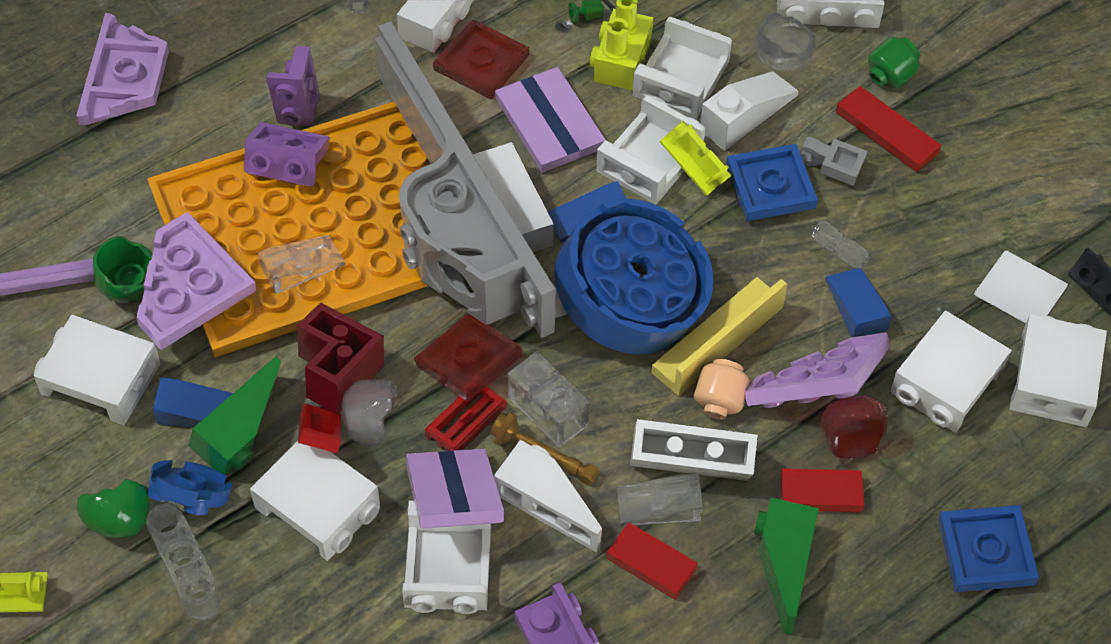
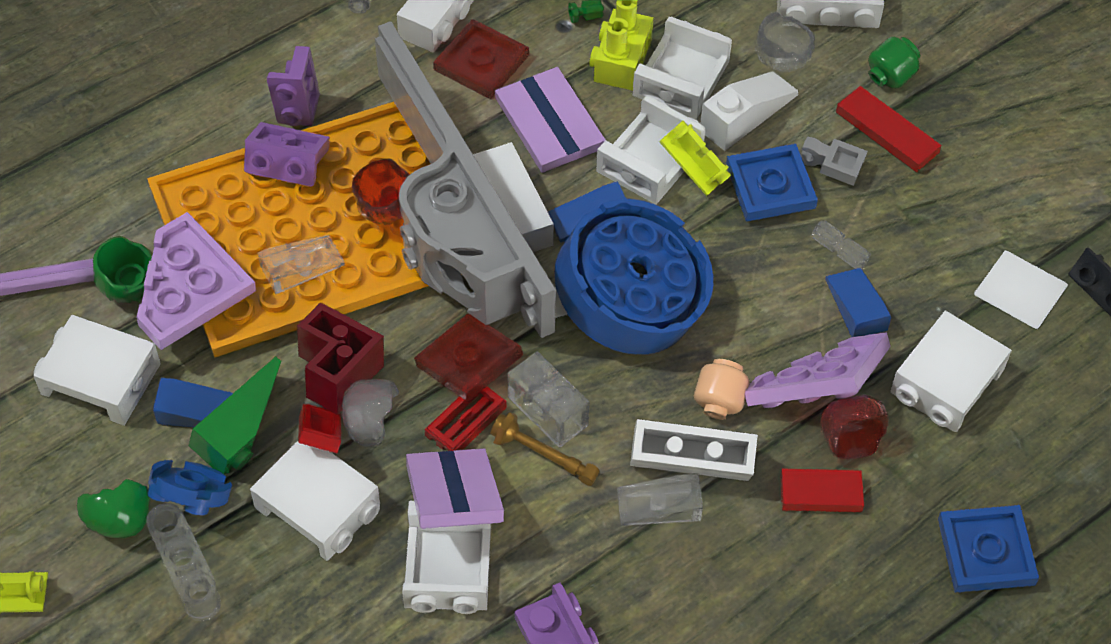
lavender wing [76,13,169,126] -> none
white slope [494,440,602,553] -> none
red tile [606,522,698,600] -> none
light yellow panel [651,277,788,396] -> none
green slope [754,497,819,635] -> none
white panel [1009,314,1107,427] -> none
none -> clear red hair [352,158,410,225]

